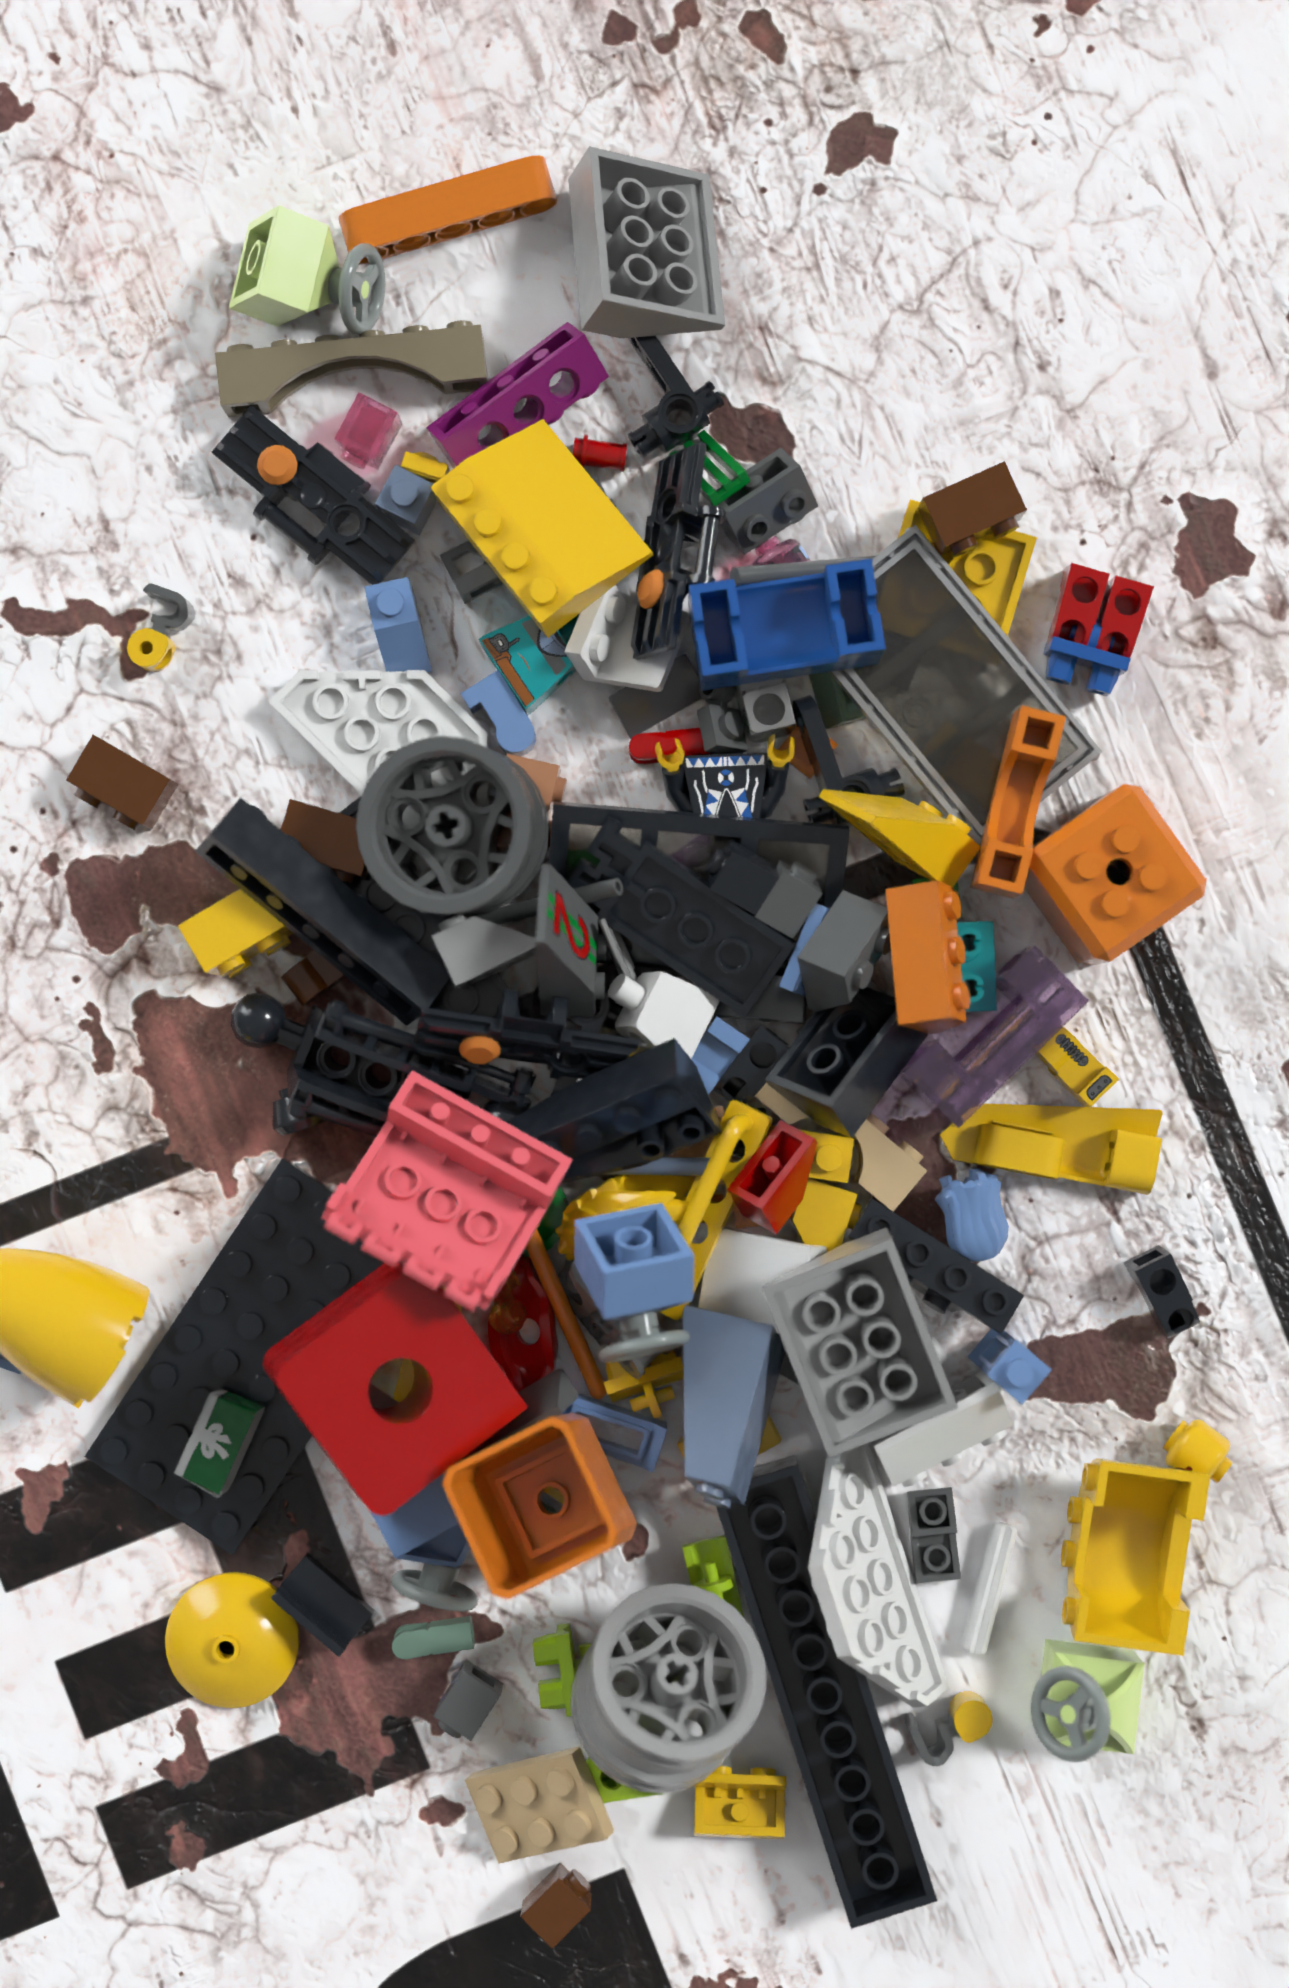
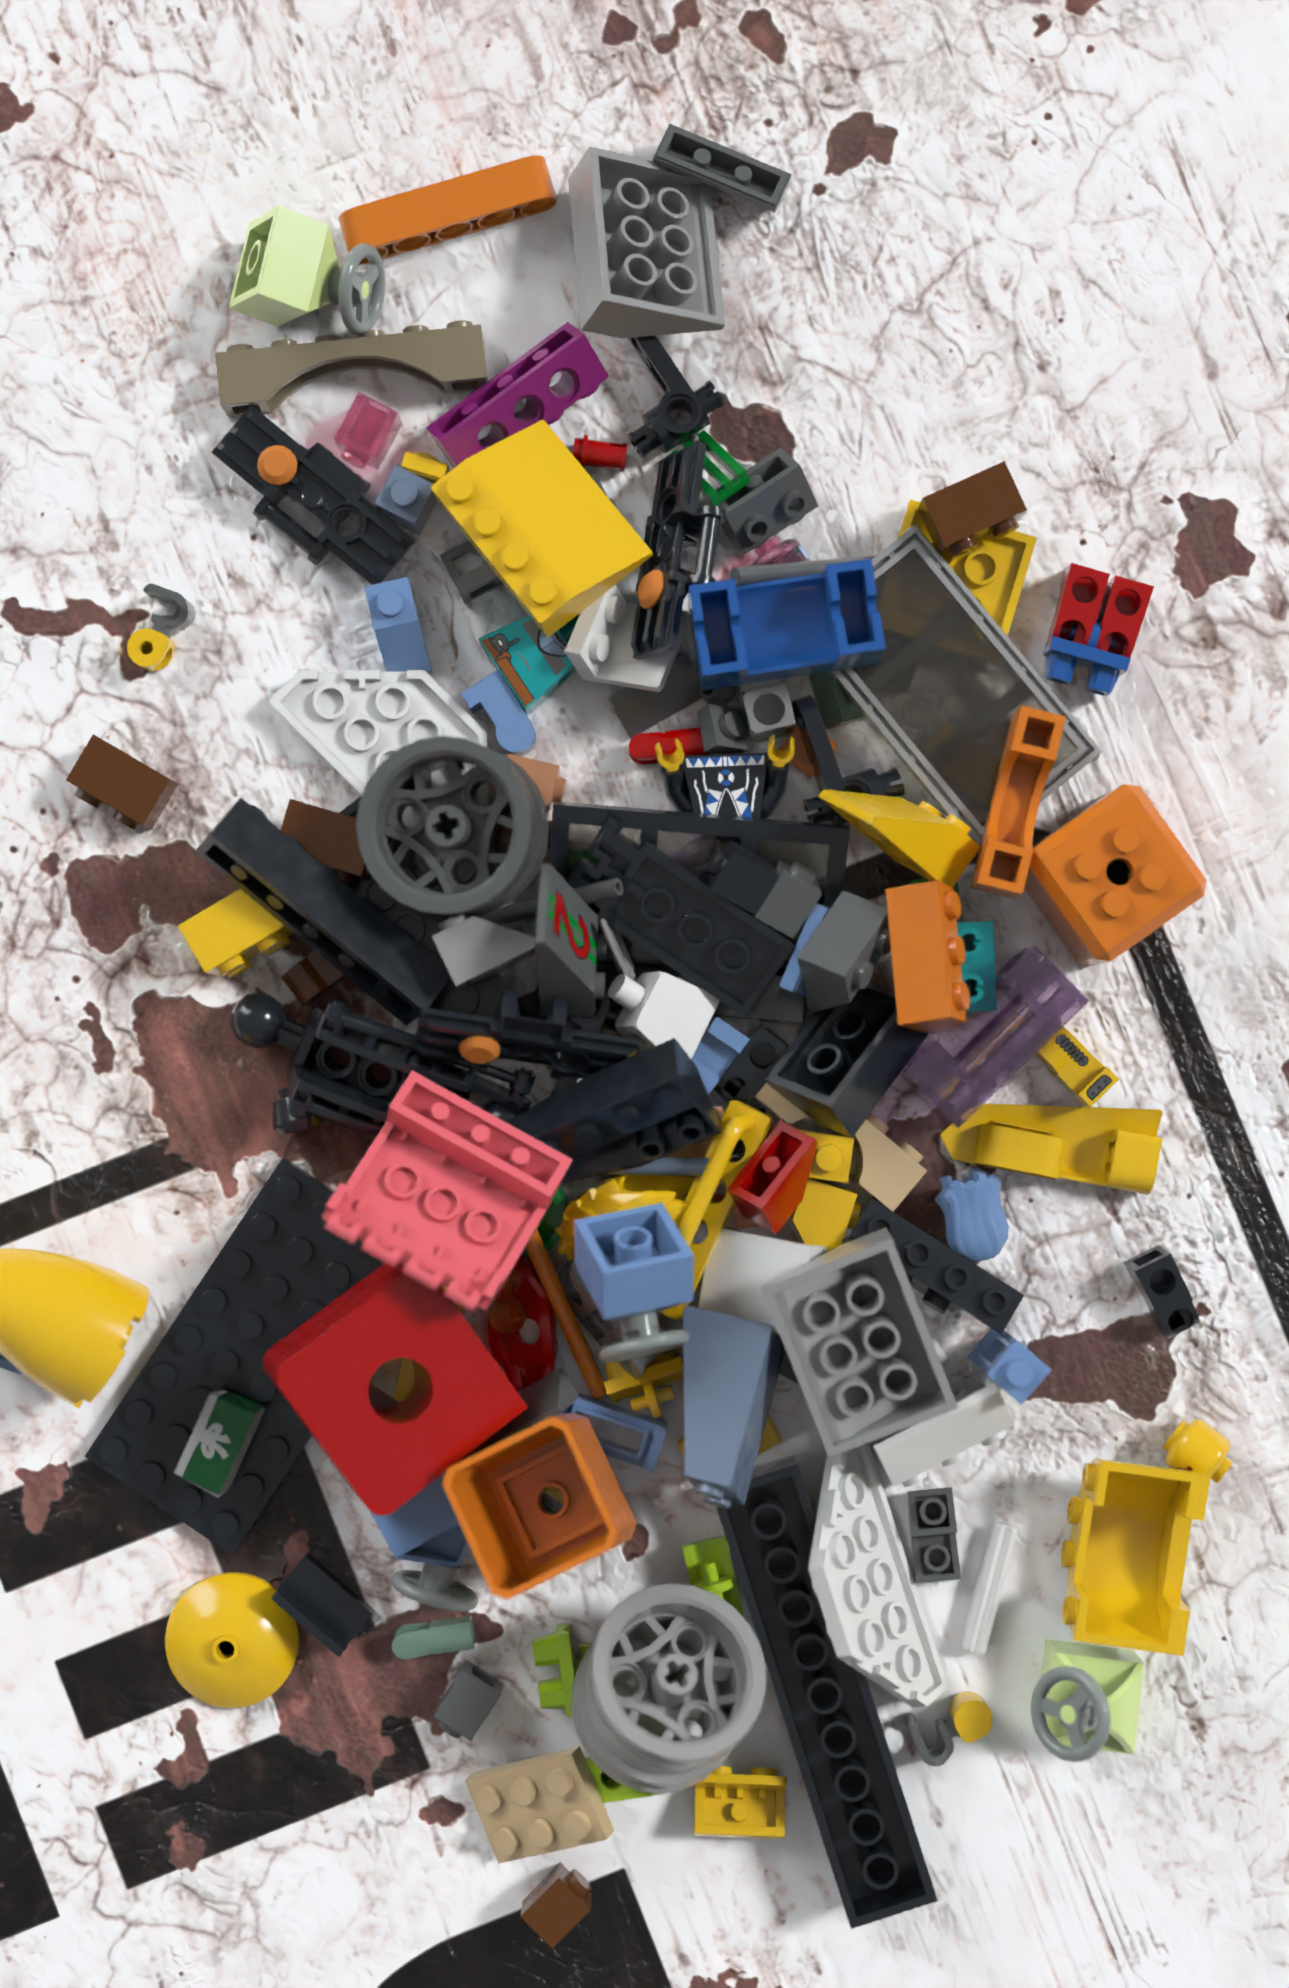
none -> dark grey slope [652,124,792,213]

